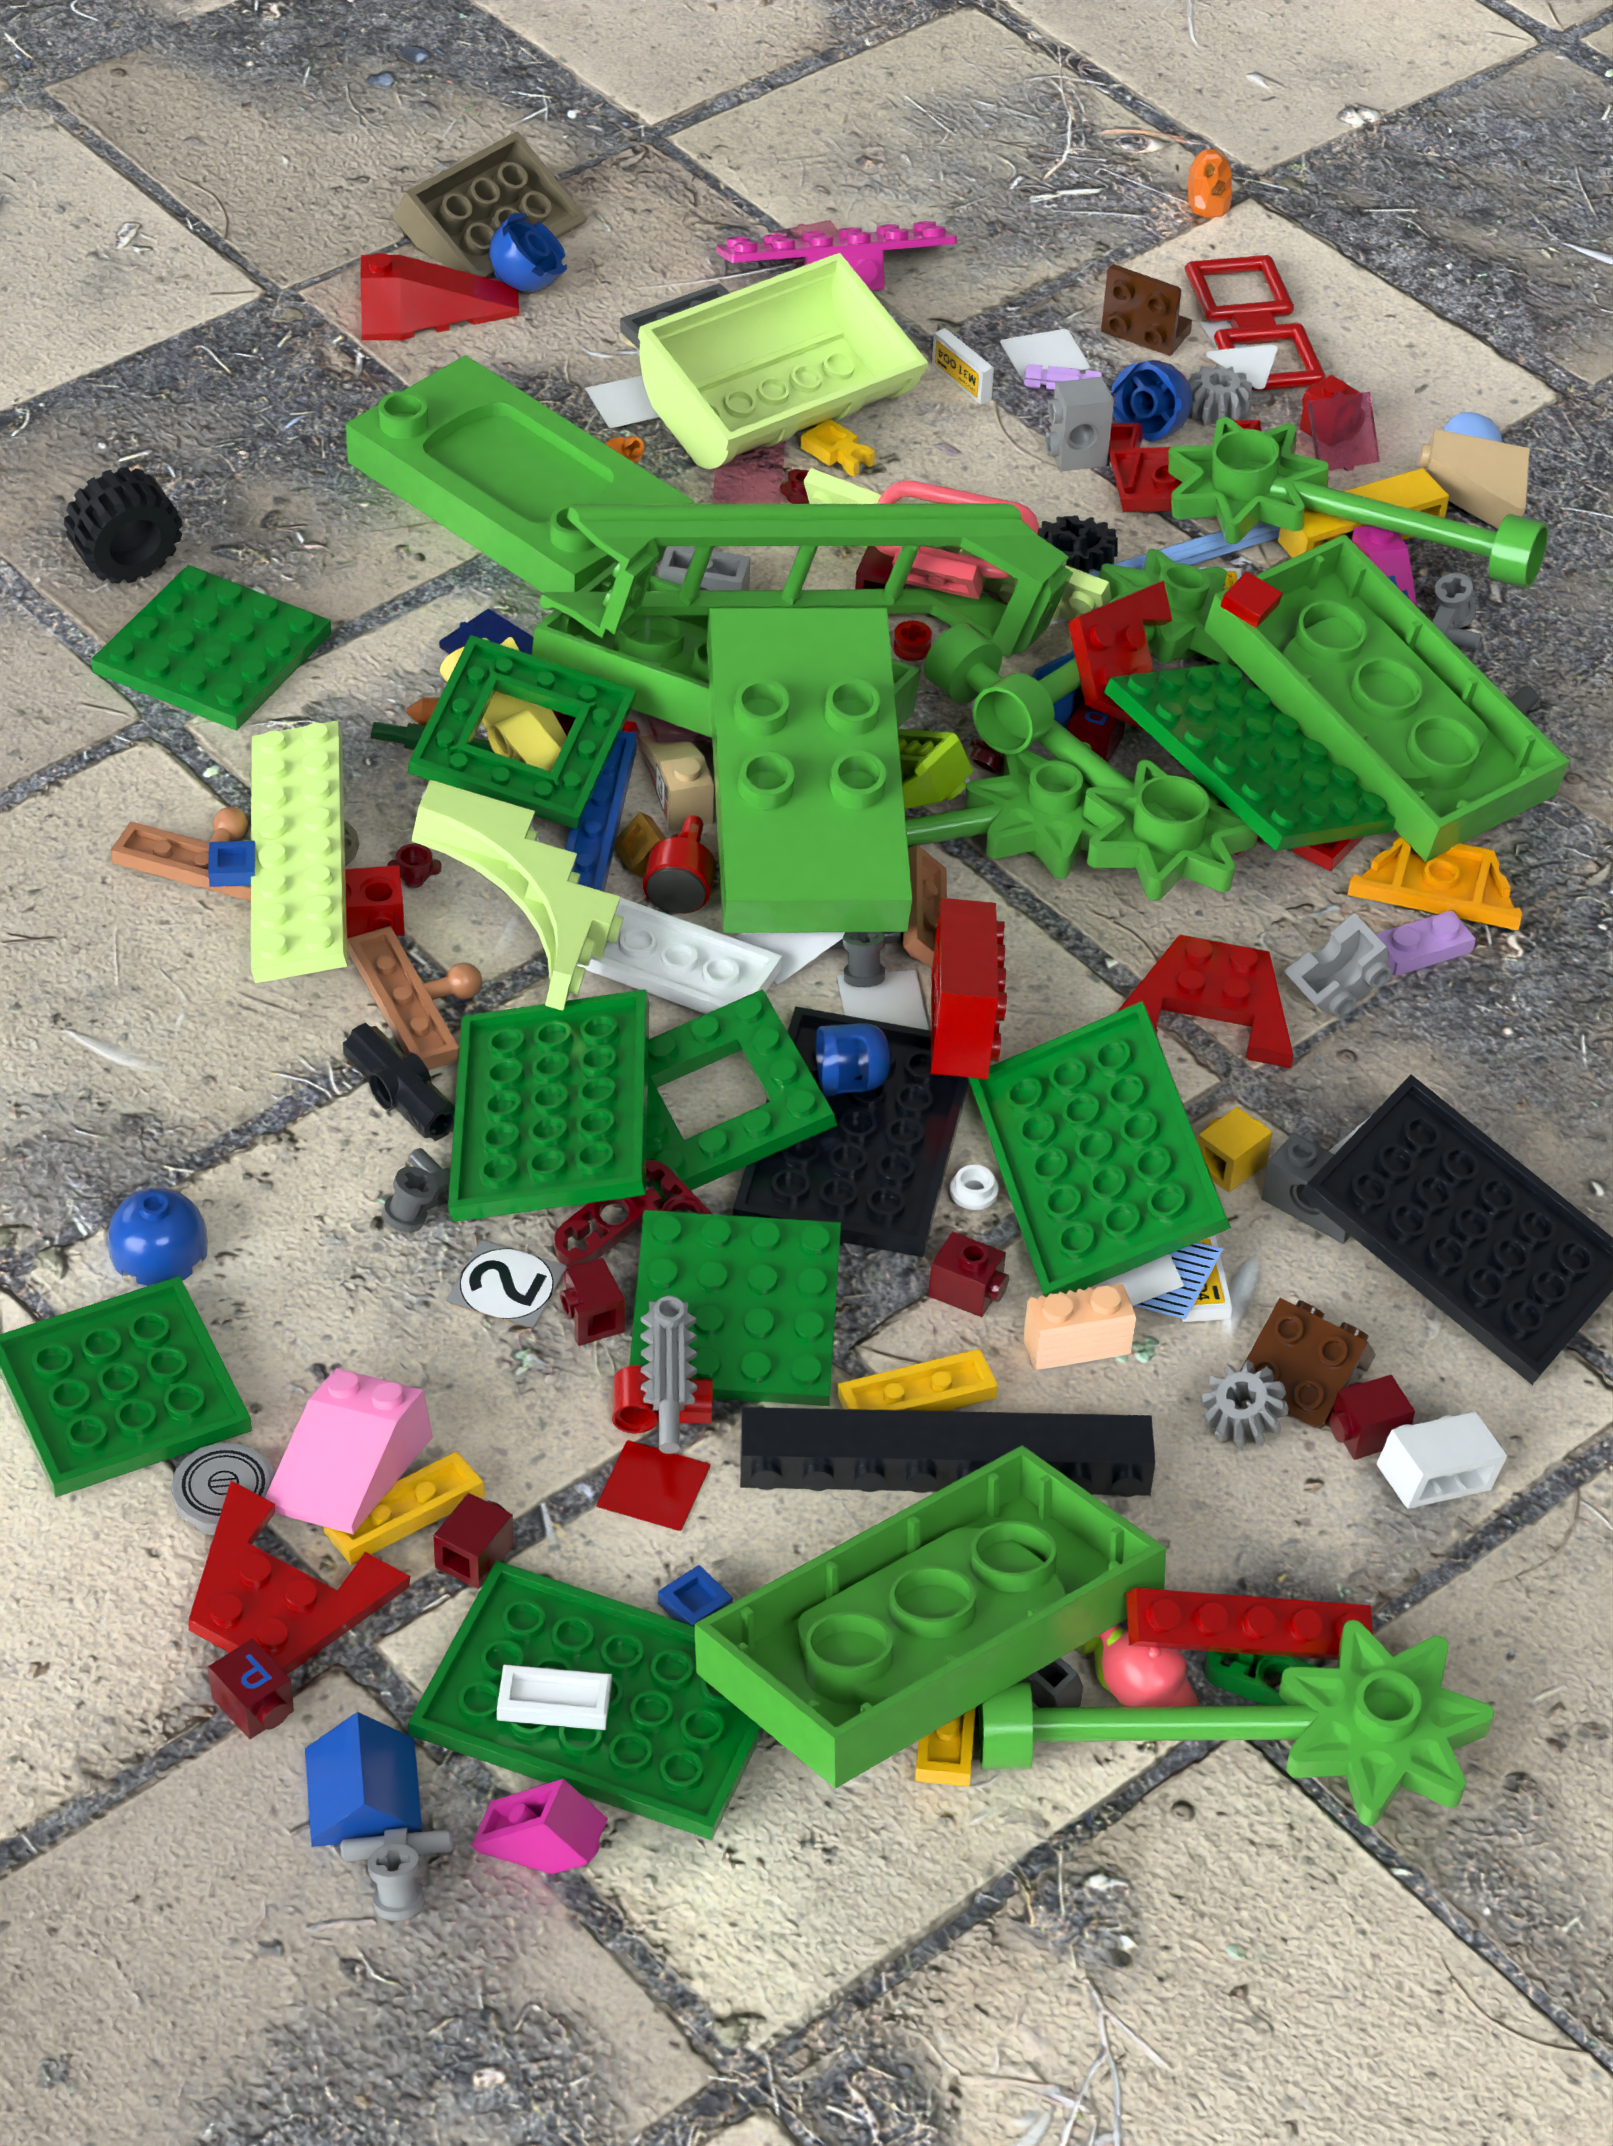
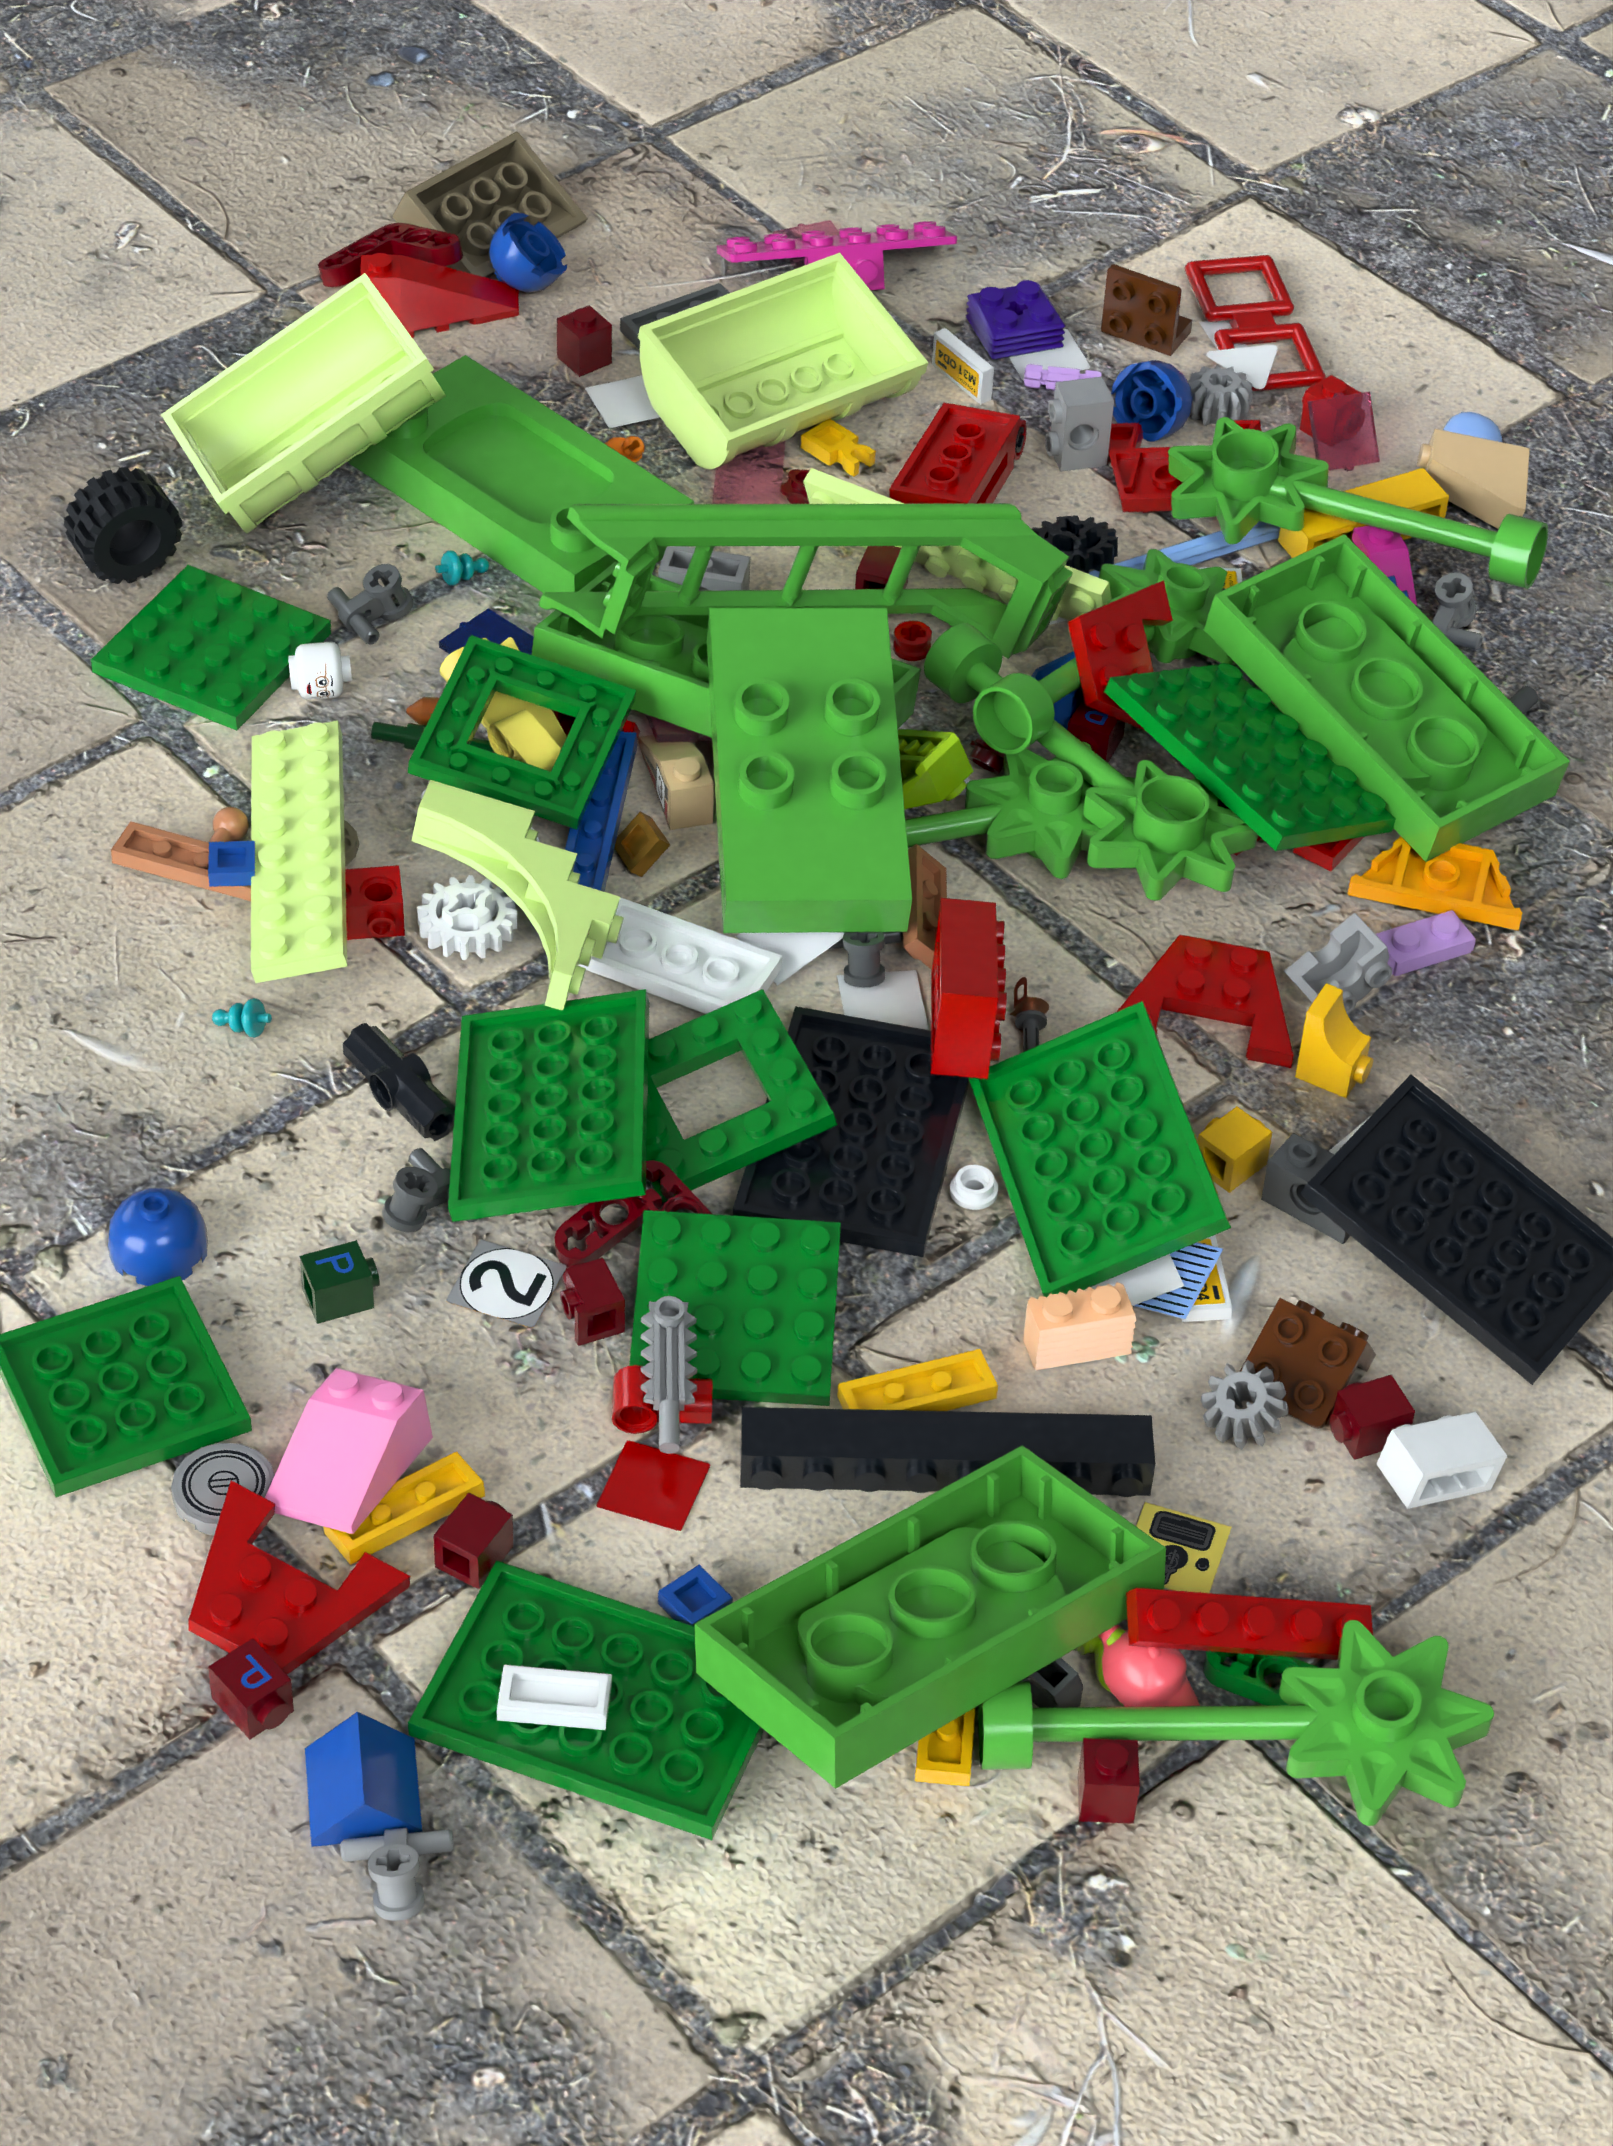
nougat plate [347,926,482,1070] -> none
dark red plate [387,843,442,888] -> none
dark pink slope [471,1779,608,1874] -> none
piece [643,815,716,914] -> none
blue helmet [816,1023,891,1097] -> none
coral bar [875,480,1039,600] -> none
dark red brick [929,1231,1009,1317] -> none
orange rock [1187,149,1232,218] -> none
red tile [1220,571,1283,628] -> none
none -> yellowish green container [161,273,446,534]
none -> teal hair [212,998,272,1038]
none -> white head [289,642,352,700]
none -> dark green brick [300,1240,380,1324]
none -> dark red beam [318,223,463,287]
none -> dark grey piece [327,564,414,645]
none -> white gear [417,875,517,960]
none -> teal hair [435,550,489,586]
none -> dark red brick [557,305,612,377]
none -> red hinge [889,402,1027,504]
none -> dark purple brick [966,280,1066,360]
none -> piece [1010,977,1049,1052]
none -> dark red brick [1077,1738,1140,1824]
none -> sticker [1136,1502,1232,1593]
none -> yellow arch [1295,983,1373,1098]

